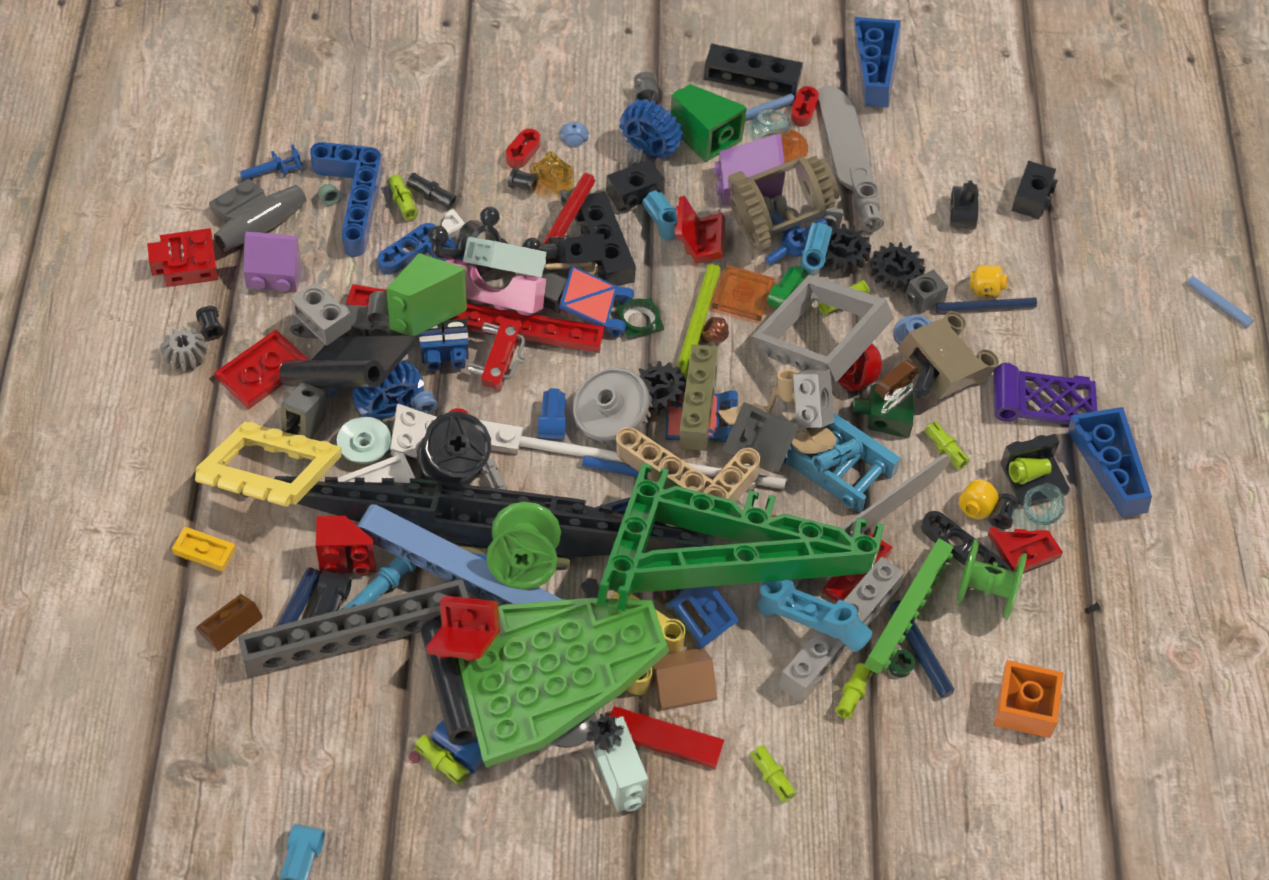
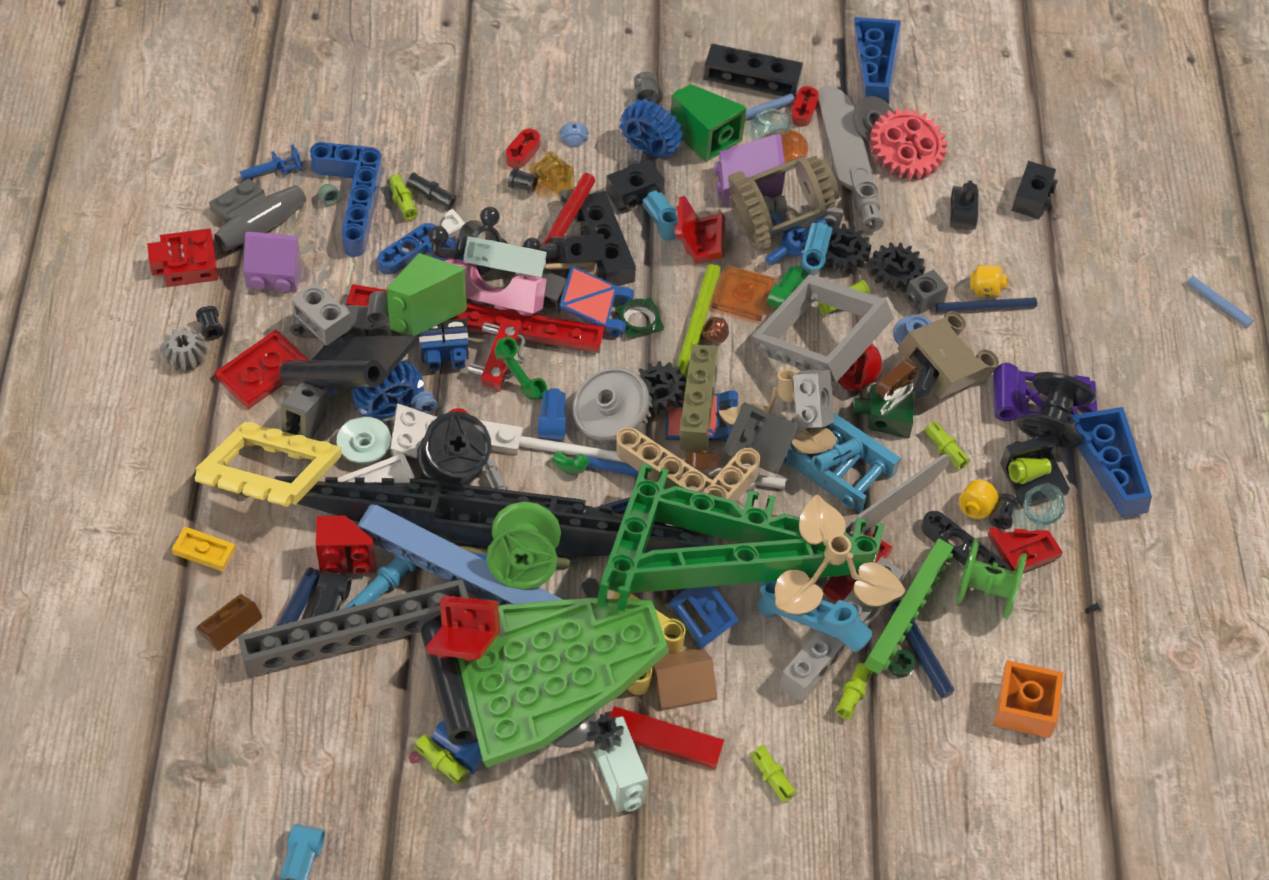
none -> green bar [495,337,548,400]
none -> green arm [551,451,590,475]
none -> reddish brown beam [685,451,720,469]
none -> tan plant [775,494,905,615]
none -> dark grey dish [853,96,894,142]
none -> coral gear [869,107,948,180]
none -> black piece [1017,372,1097,448]

